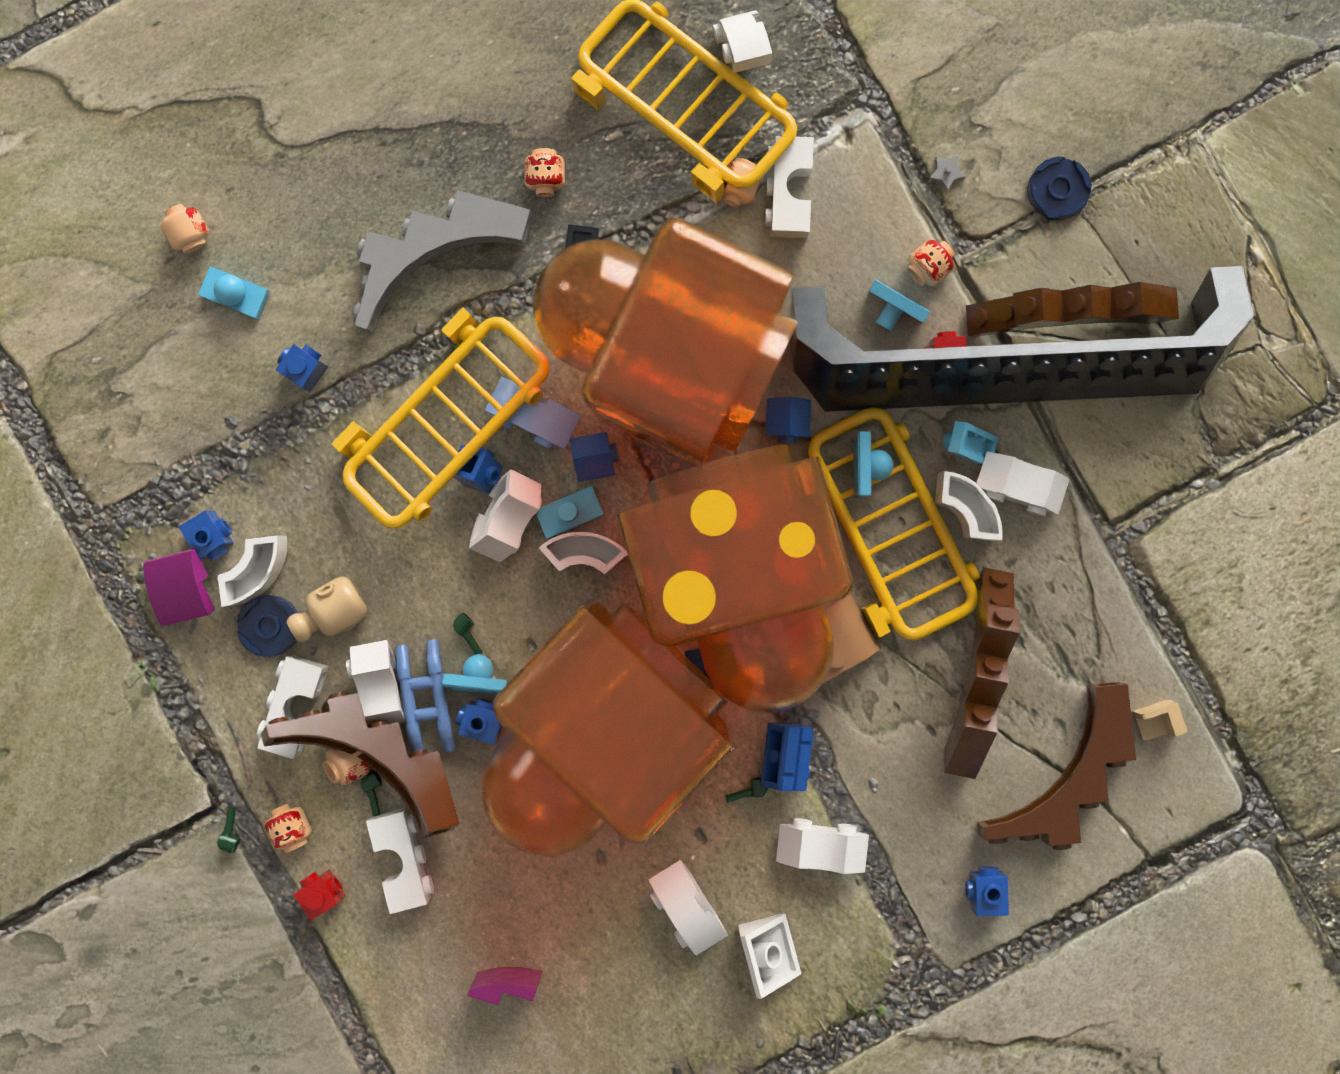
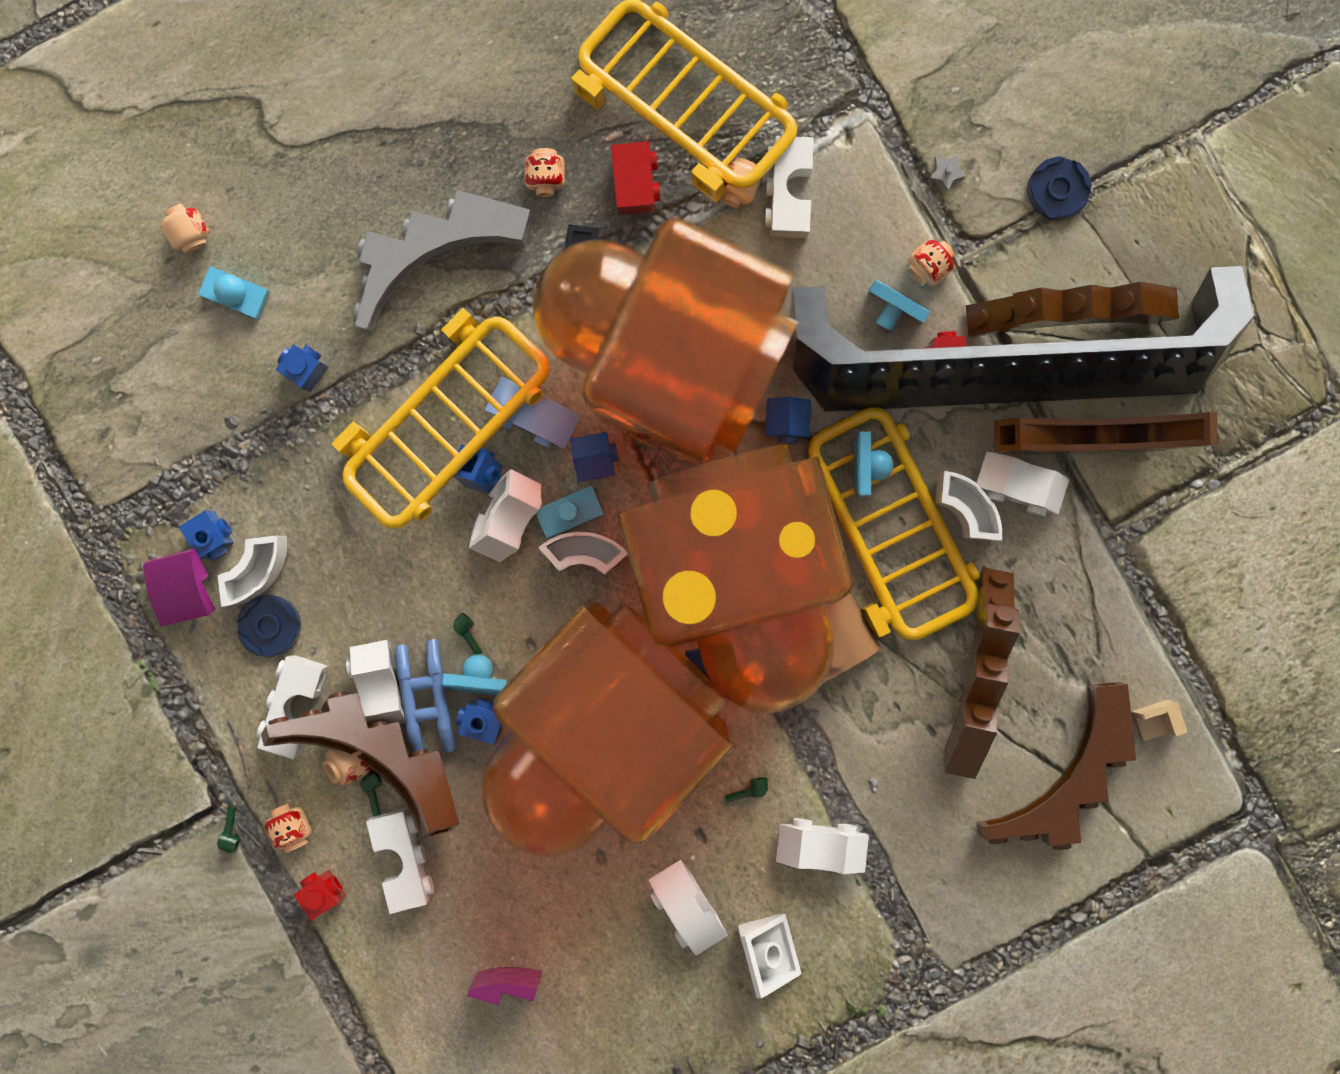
tan piece [286,576,368,642] -> none
white brick [713,10,772,73] -> none
blue brick [761,722,813,791] -> none
medium azure tile [943,421,998,466] -> none
blue brick [965,866,1009,916] -> none
none -> red brick [611,141,661,215]
none -> reddish brown arch [994,412,1218,455]

